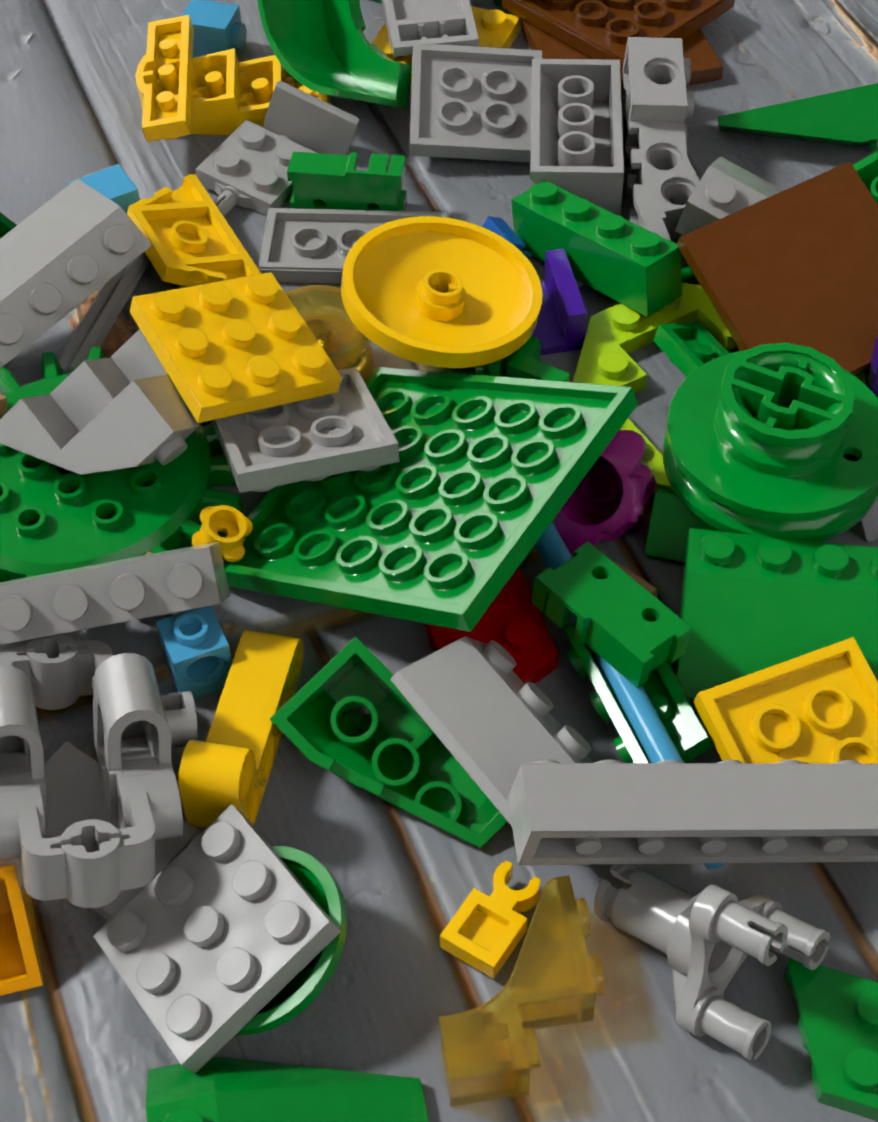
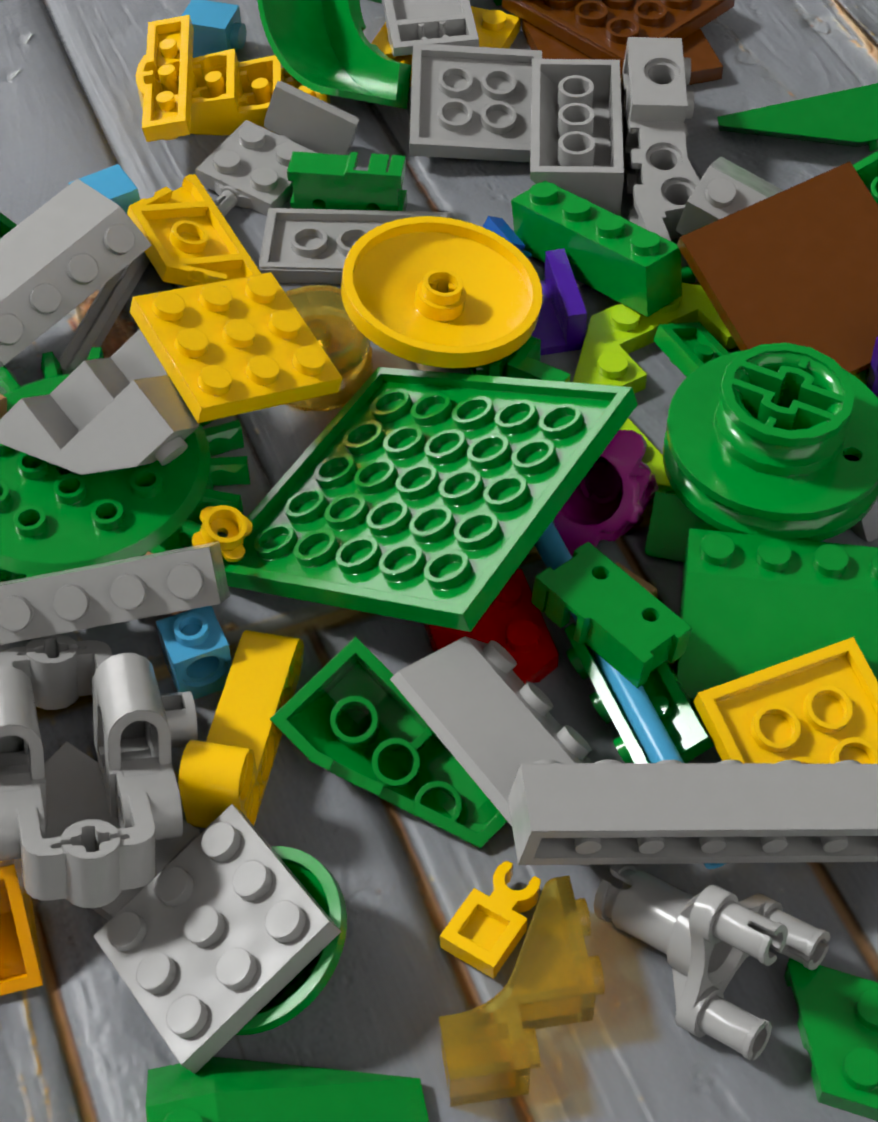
light grey plate [211,367,399,493] -> none

